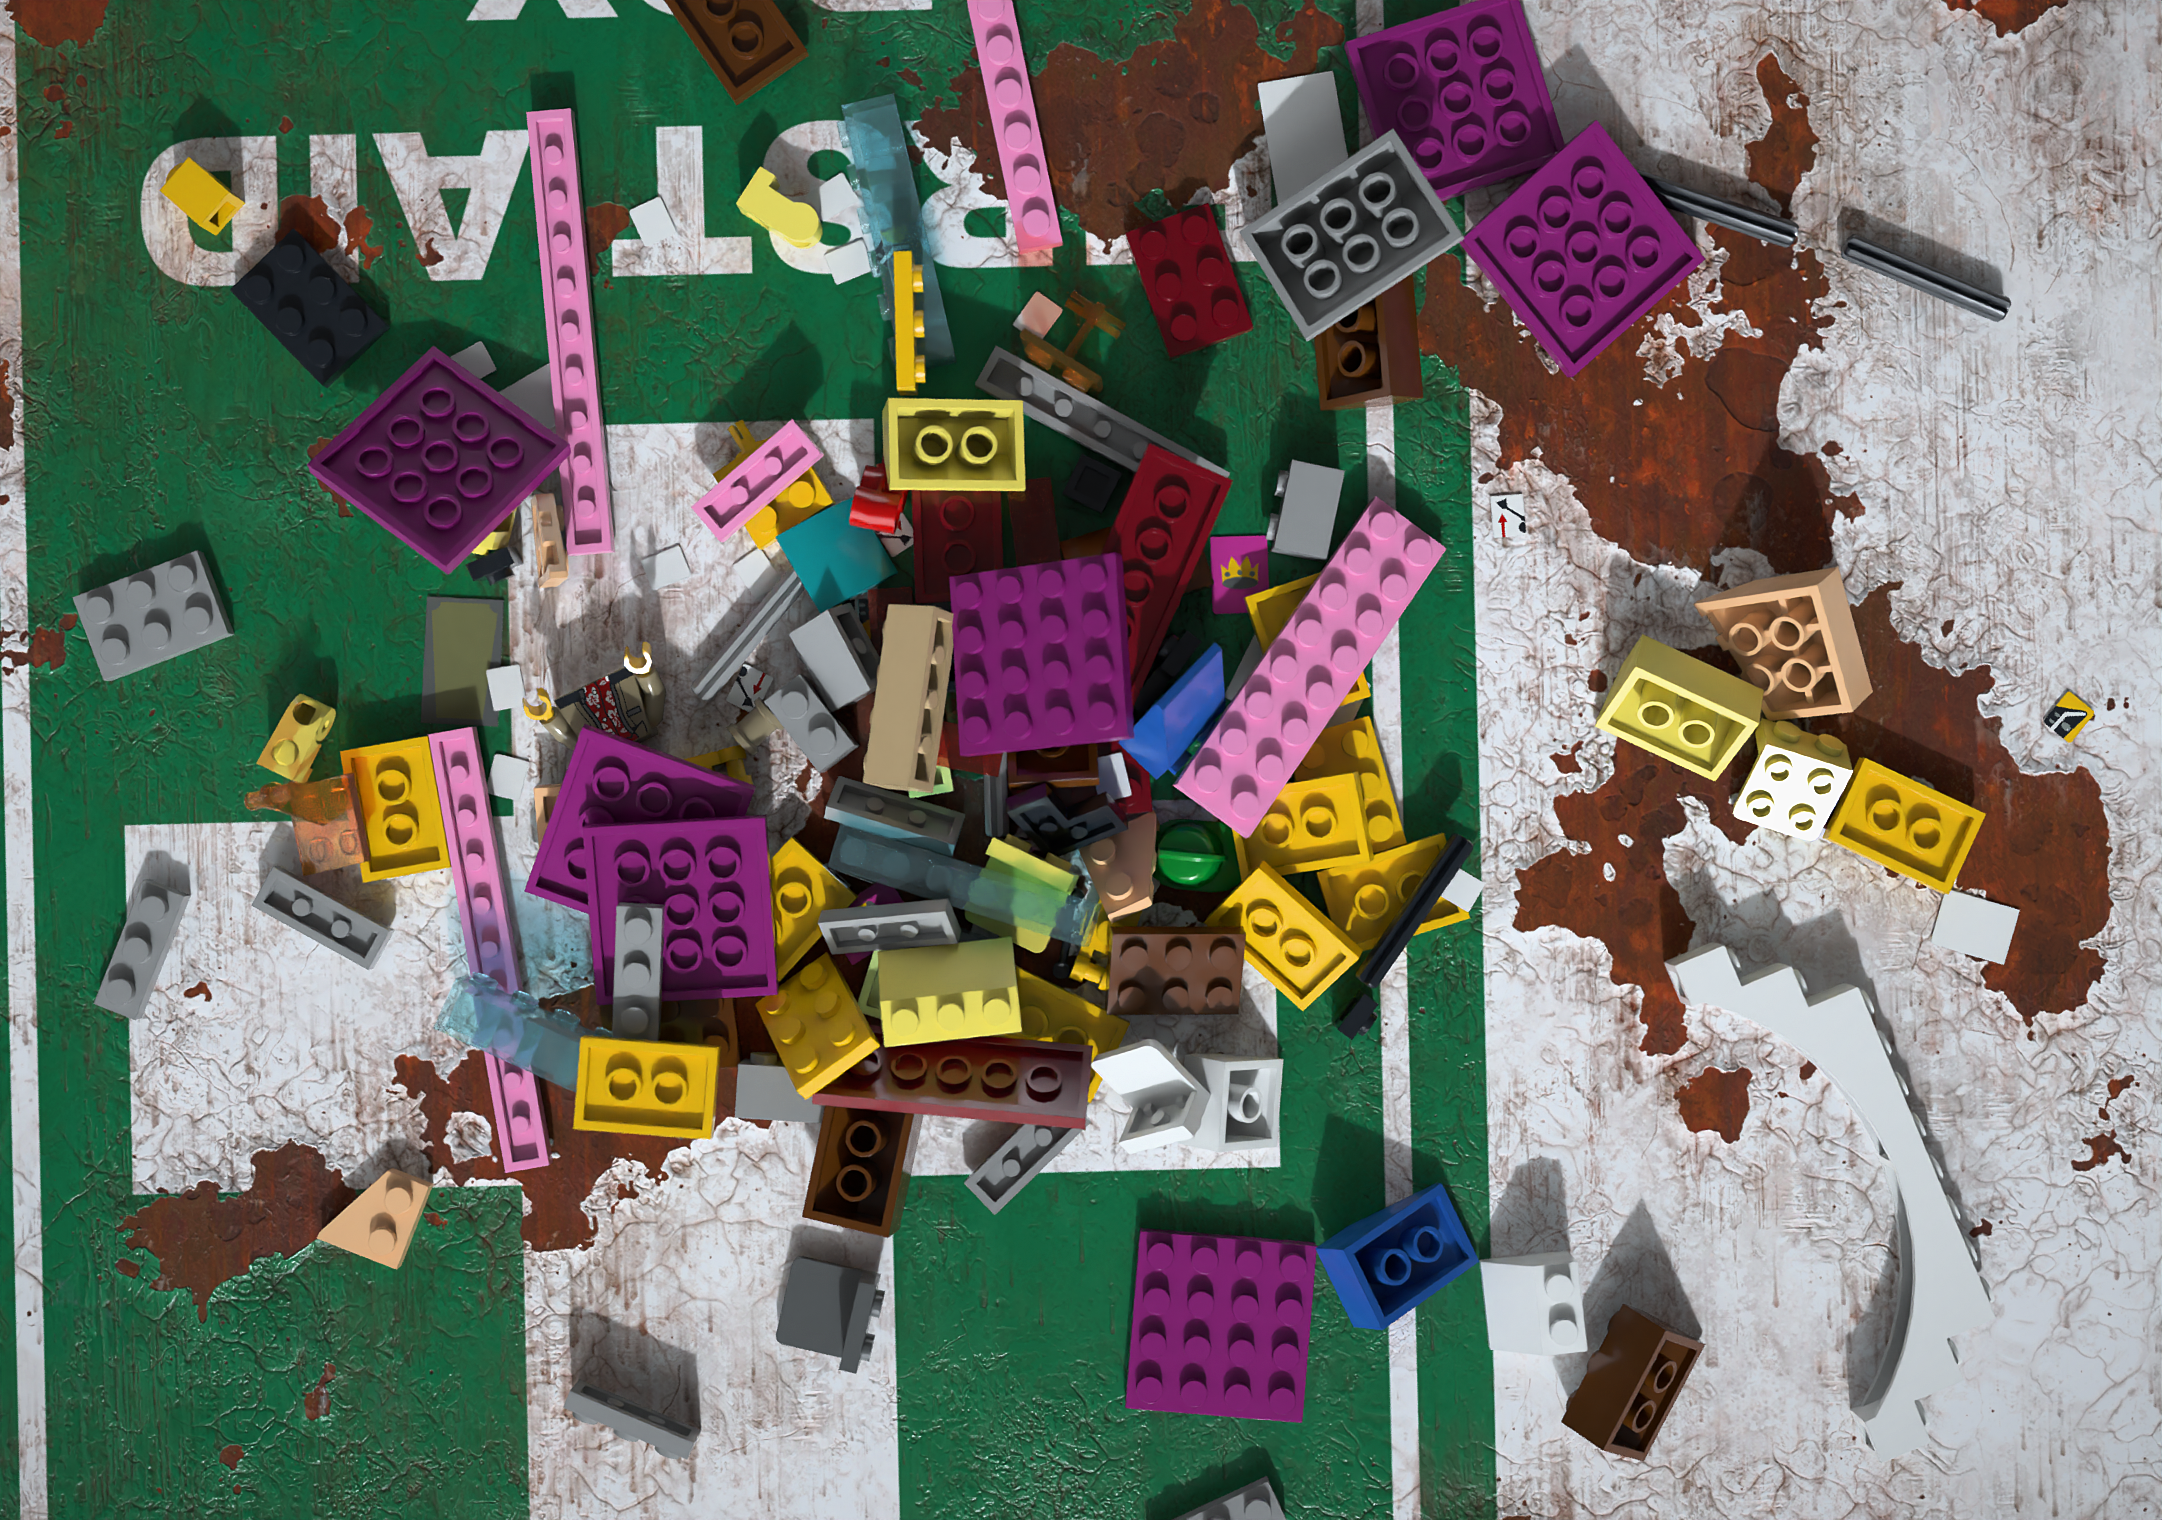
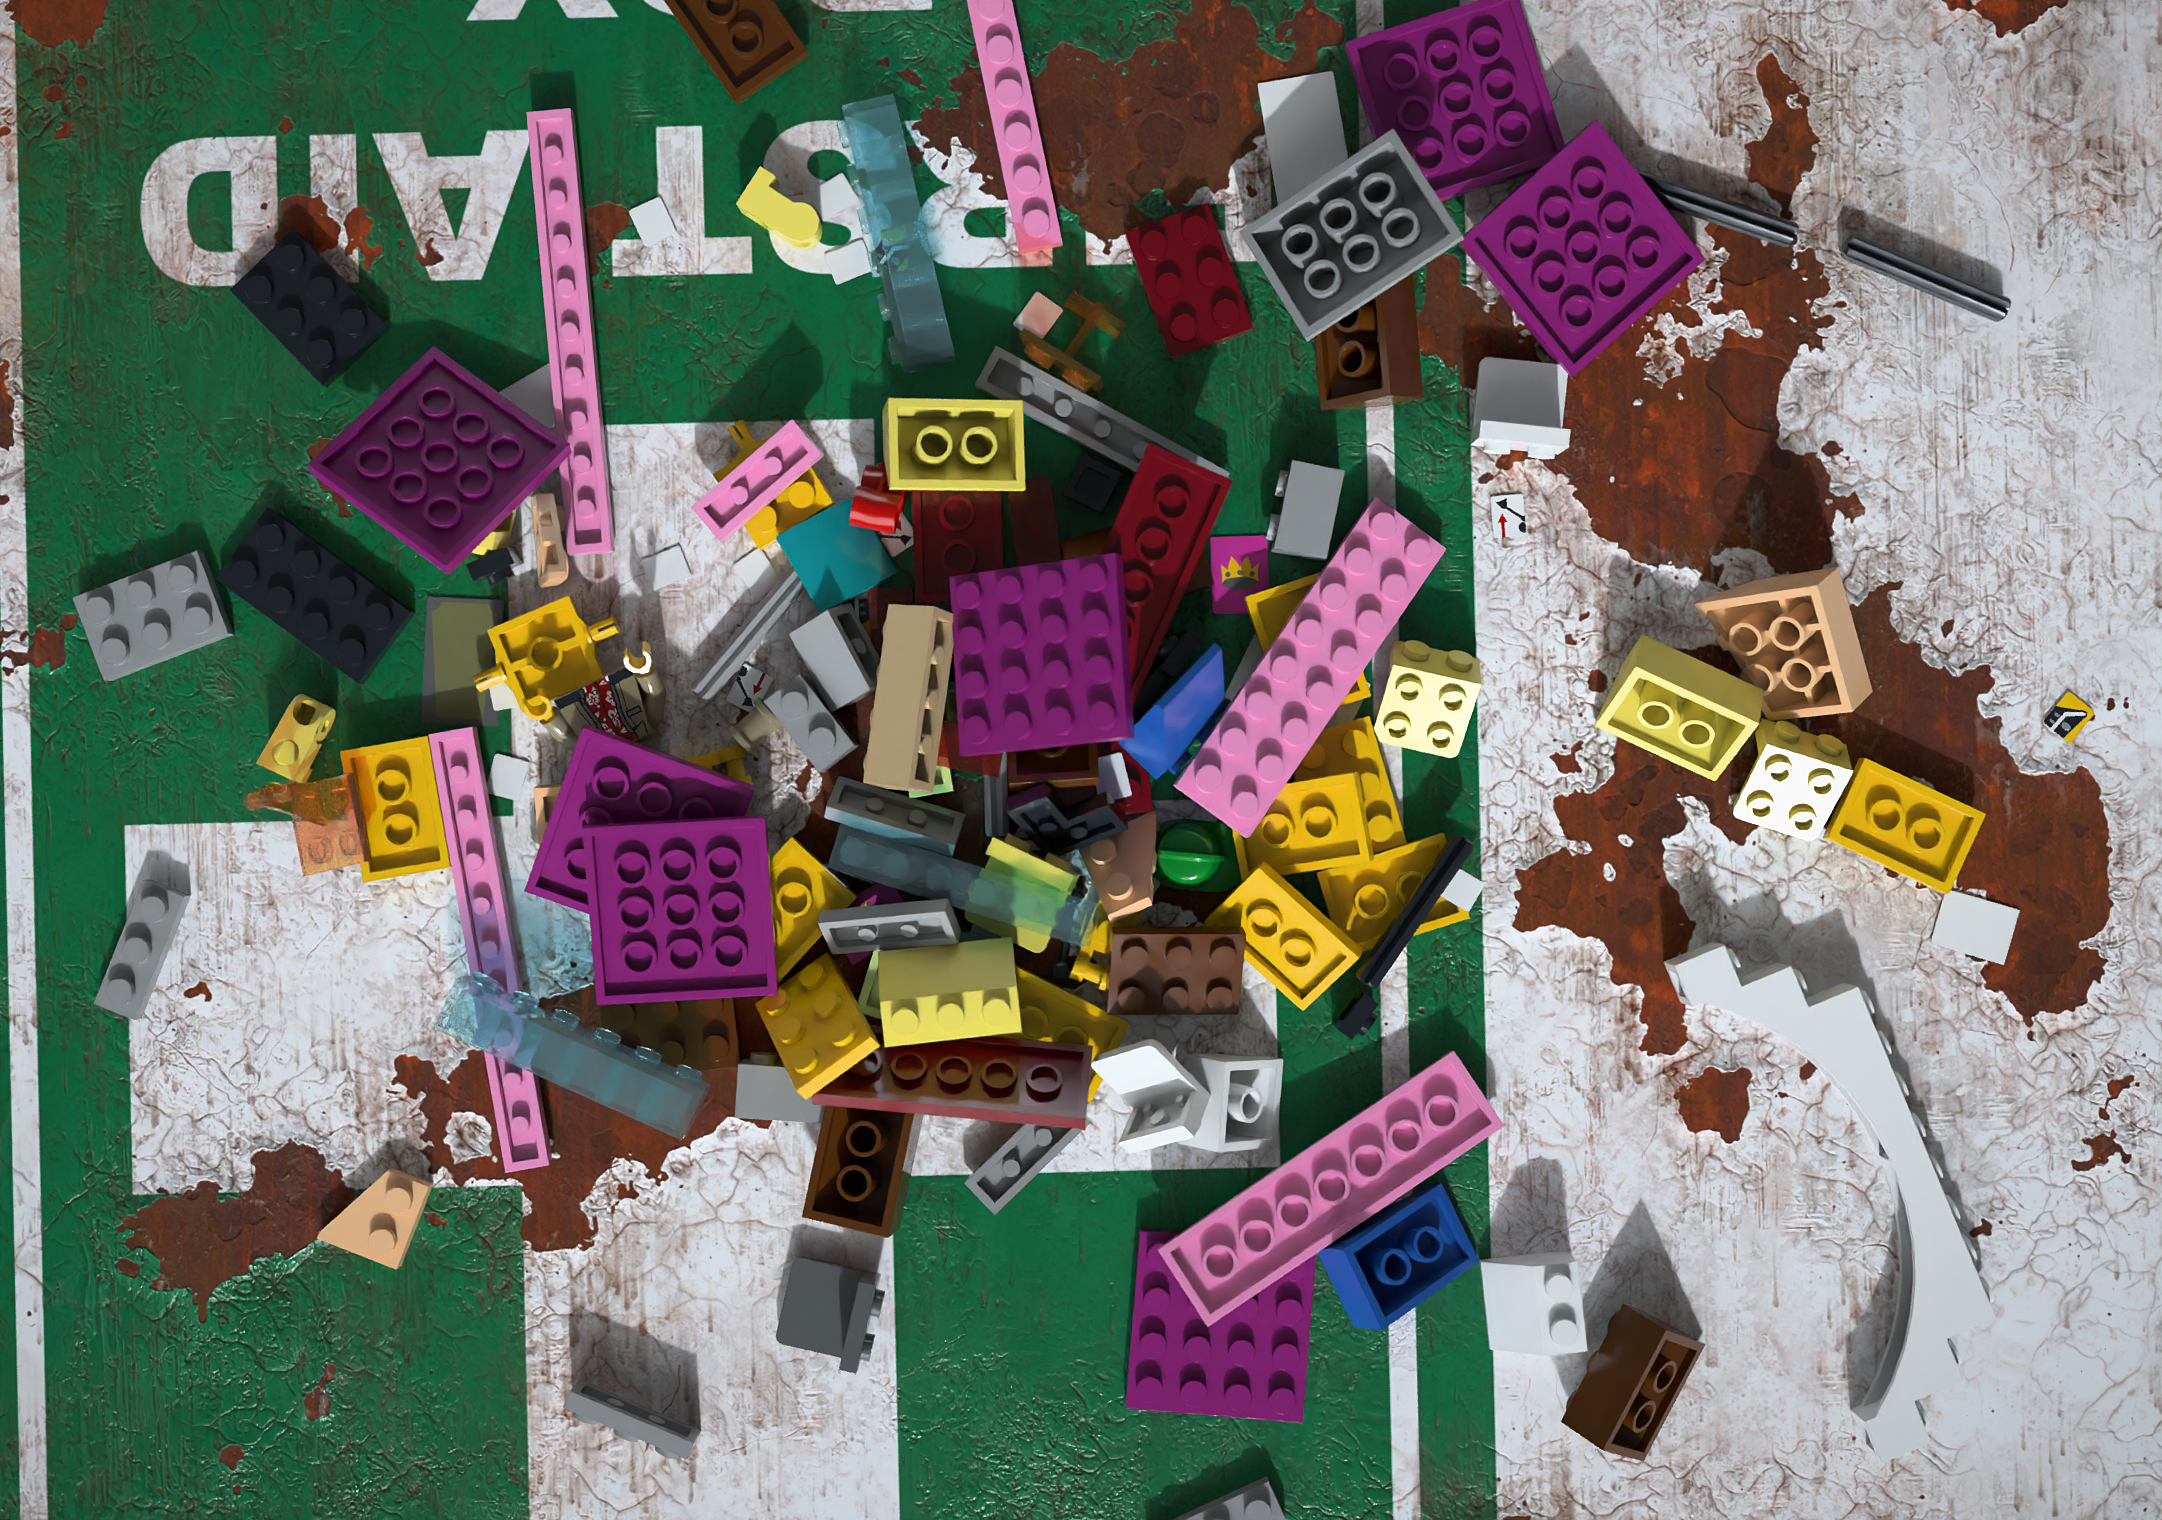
yellow brick [159,157,245,236] -> none
light grey plate [251,866,395,970] -> none
white sticker [450,341,496,379] -> none
yellow plate [573,1035,721,1140] -> none
light grey plate [612,902,665,1041] -> none
yellow plate [893,251,926,396] -> none
none -> black plate [215,507,415,684]
none -> yellow plate [473,595,620,712]
none -> bright pink plate [1157,1051,1504,1327]
none -> light yellow bracket [1373,640,1481,758]
none -> white bracket [1470,357,1571,459]

